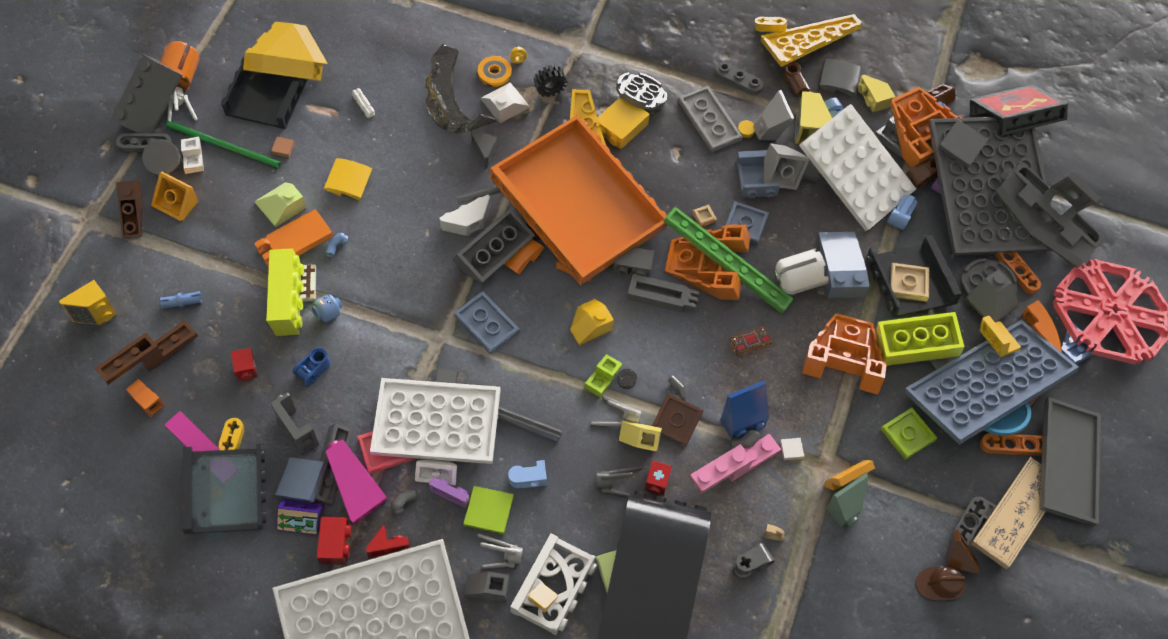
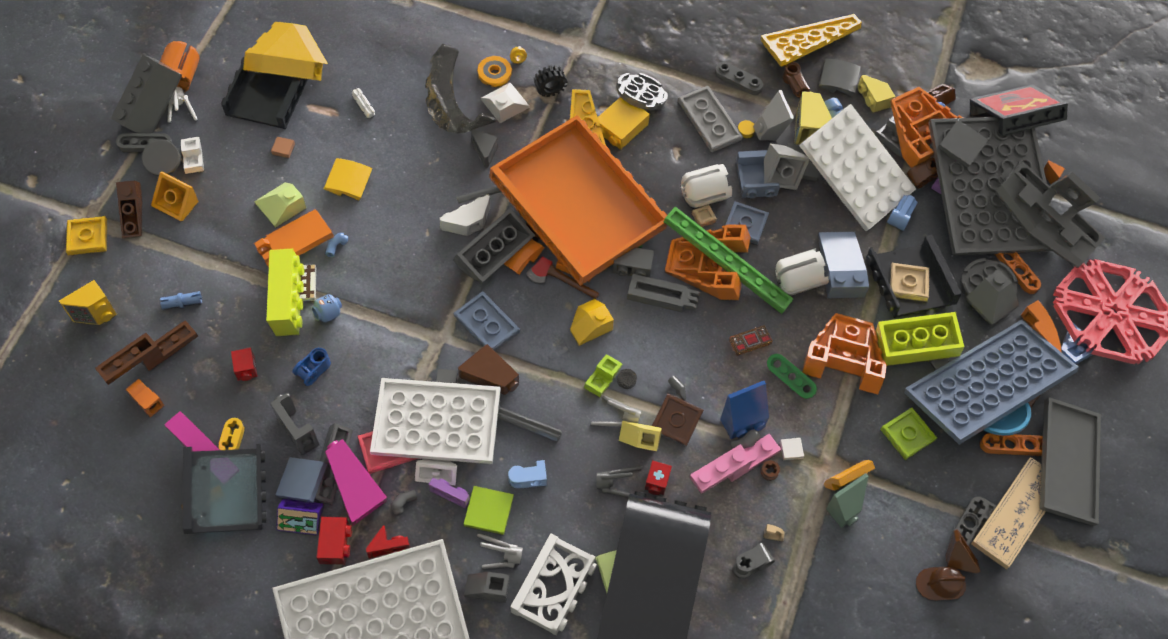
green piece [166,121,281,168] -> none
slope [528,583,558,613] -> none
yellow beam [755,17,787,32] -> none
yellow panel [979,316,1021,357] -> none
none -> yellow tile [66,216,107,255]
none -> reddish brown slope [458,344,519,395]
none -> piece [527,256,600,299]
none -> white cylinder [681,164,732,208]
none -> reddish brown bush [761,460,780,481]
none -> green plate [767,354,817,399]
none -> orange slope [1044,160,1065,184]

